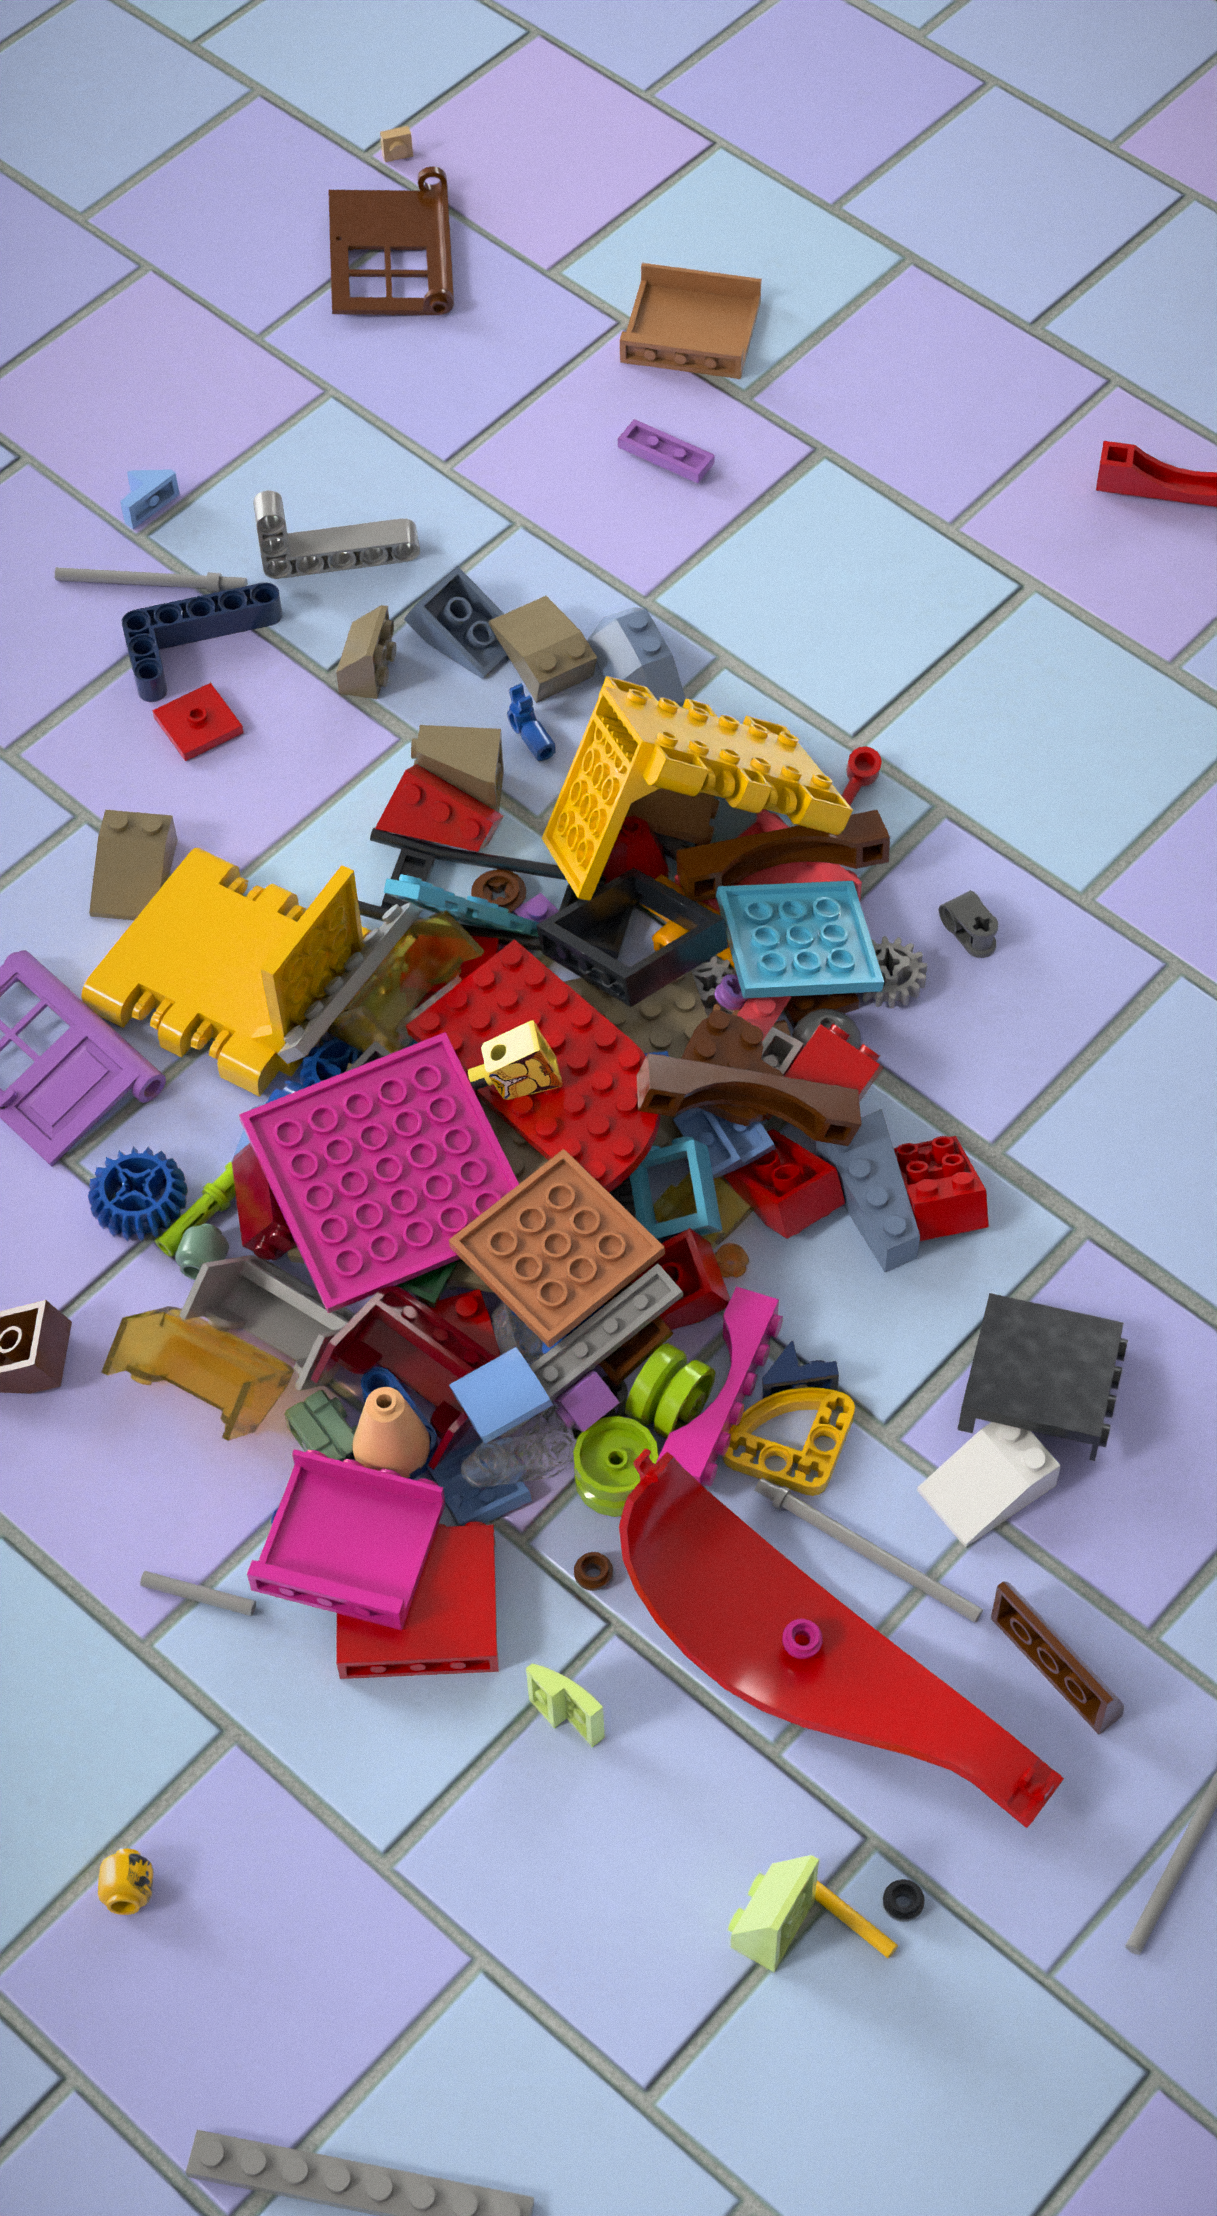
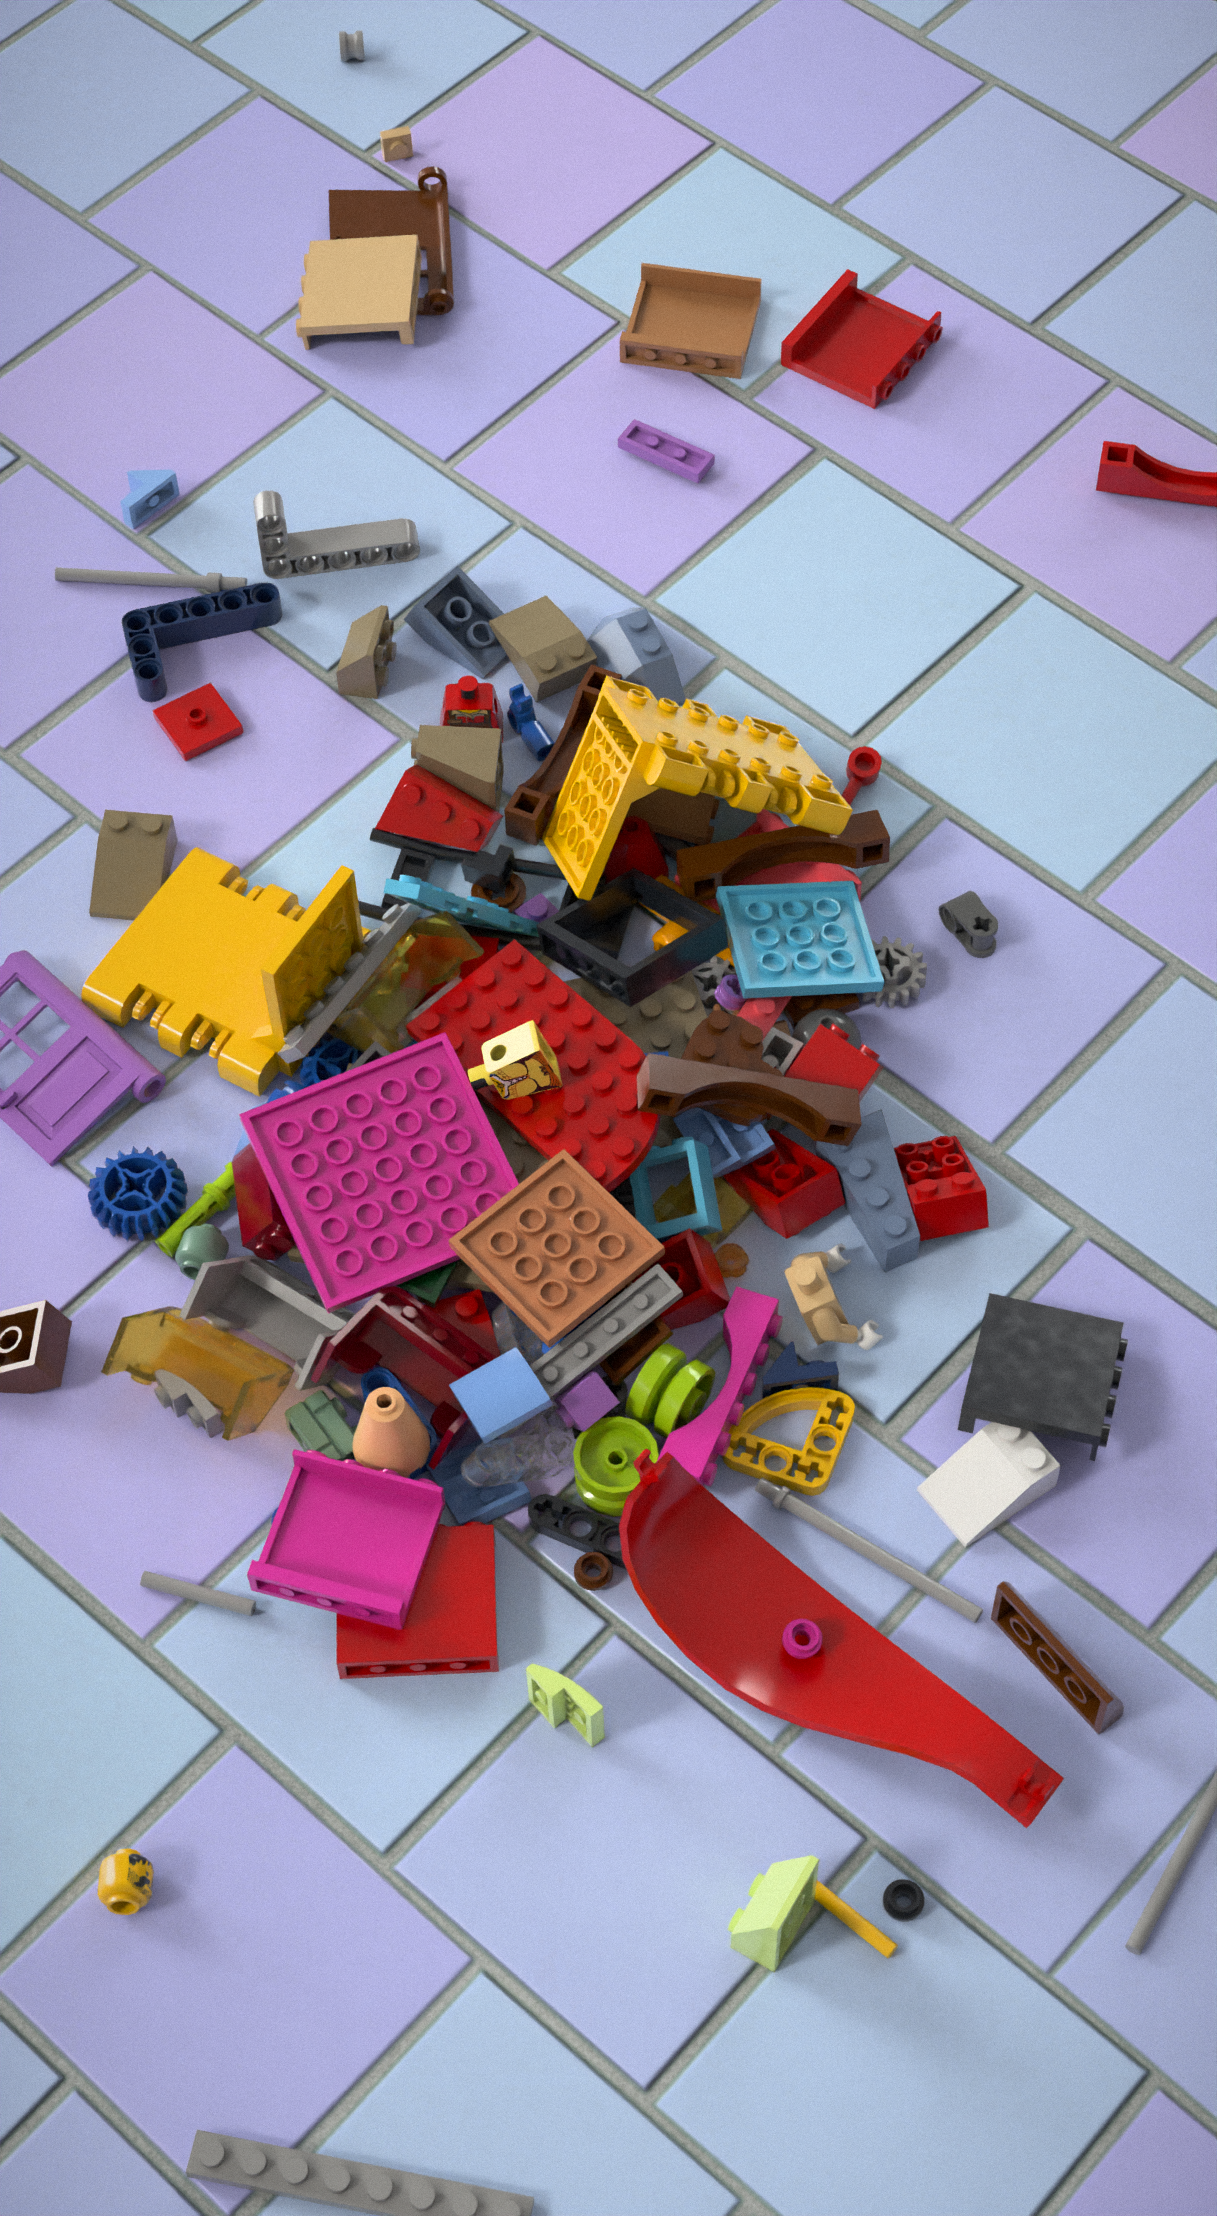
none -> light grey slope [154,1369,223,1438]
none -> tan panel [296,235,422,350]
none -> light grey wheel [339,30,364,62]
none -> red torso [440,675,503,743]
none -> black panel [461,844,517,894]
none -> reddish brown arch [504,664,622,846]
none -> black beam [528,1494,627,1570]
none -> red panel [781,269,943,409]
none -> tan torso [784,1244,883,1350]

